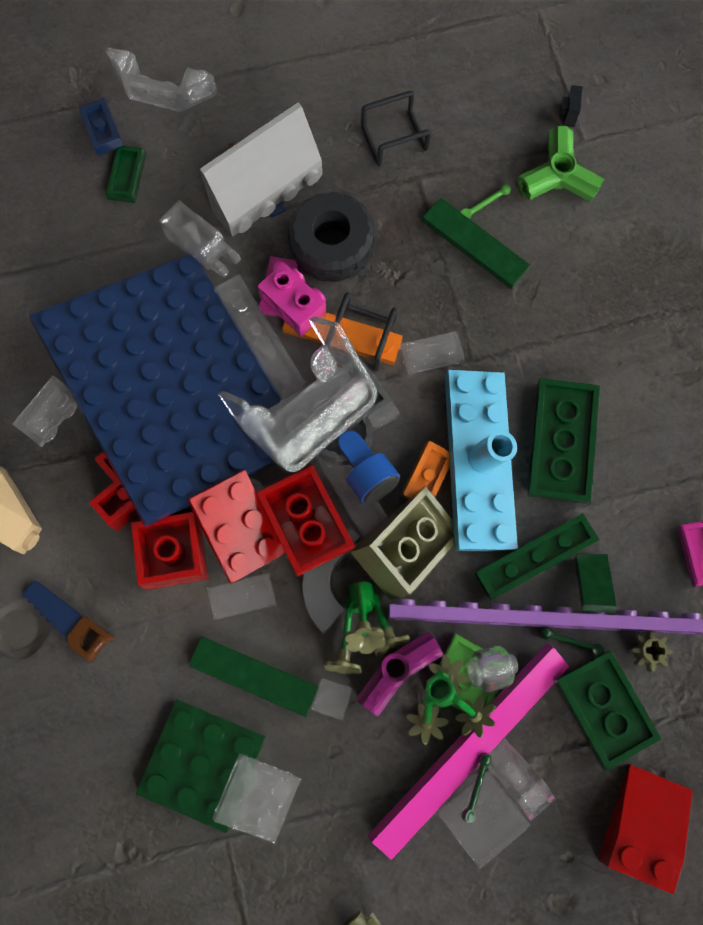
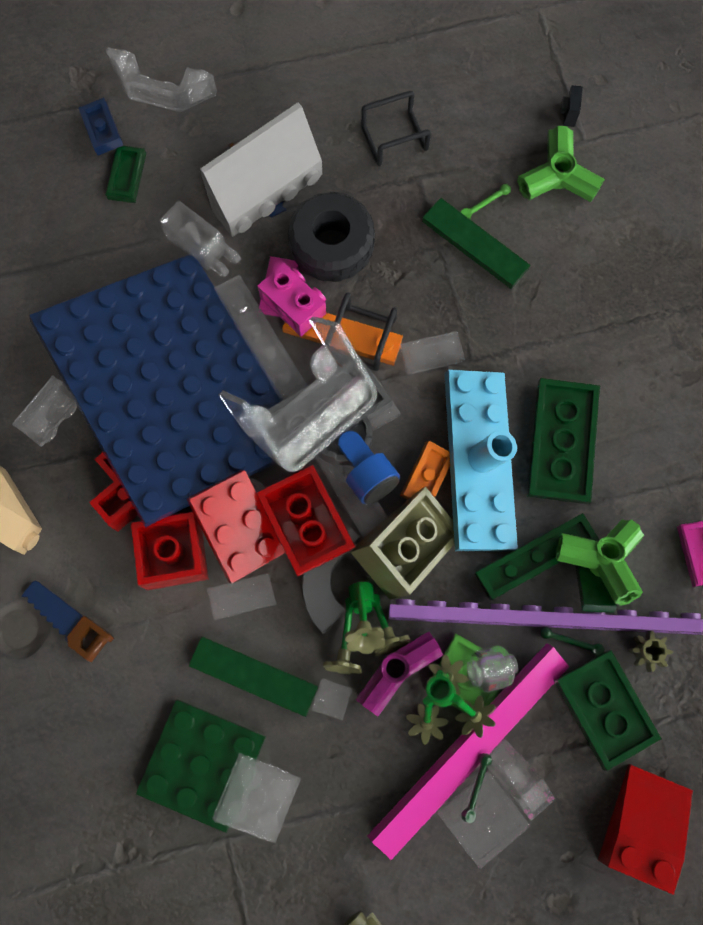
none -> bright green piece [555,519,644,606]

